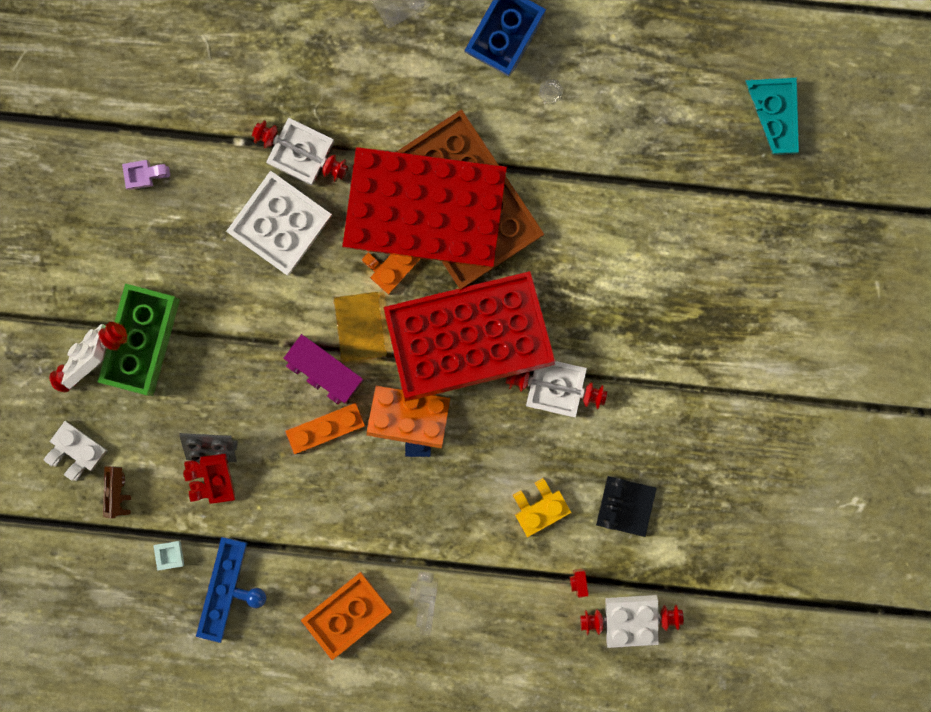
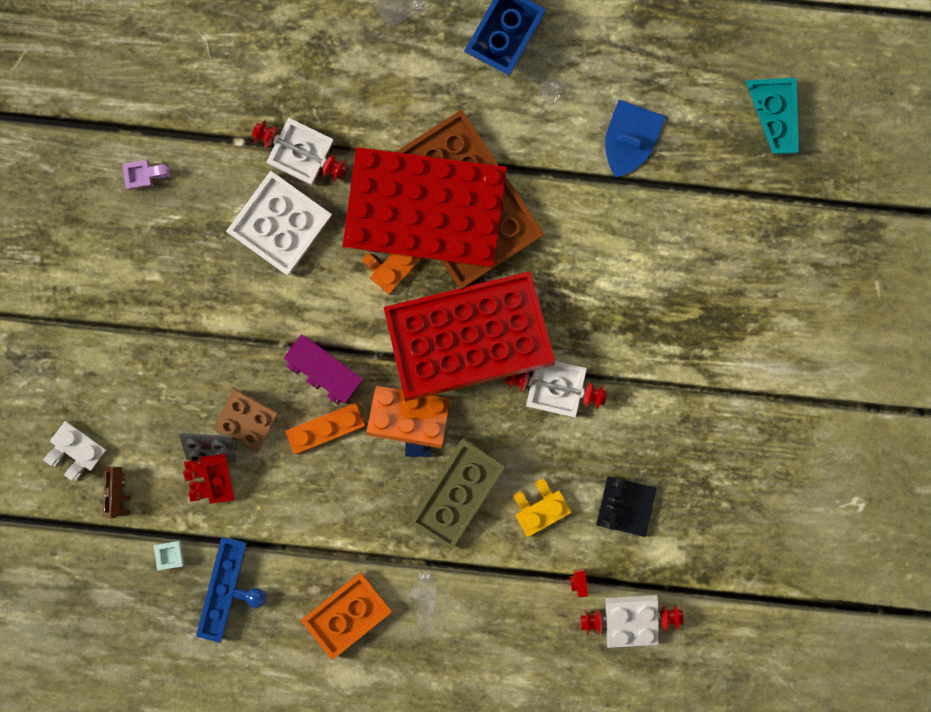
white plate [49,322,127,393] -> none
bright green brick [98,283,180,396] -> none
clear yellow piece [333,292,387,362] -> none
none -> medium nougat hinge [214,388,279,453]
none -> olive hinge [409,437,506,551]
none -> blue shield [605,100,665,178]

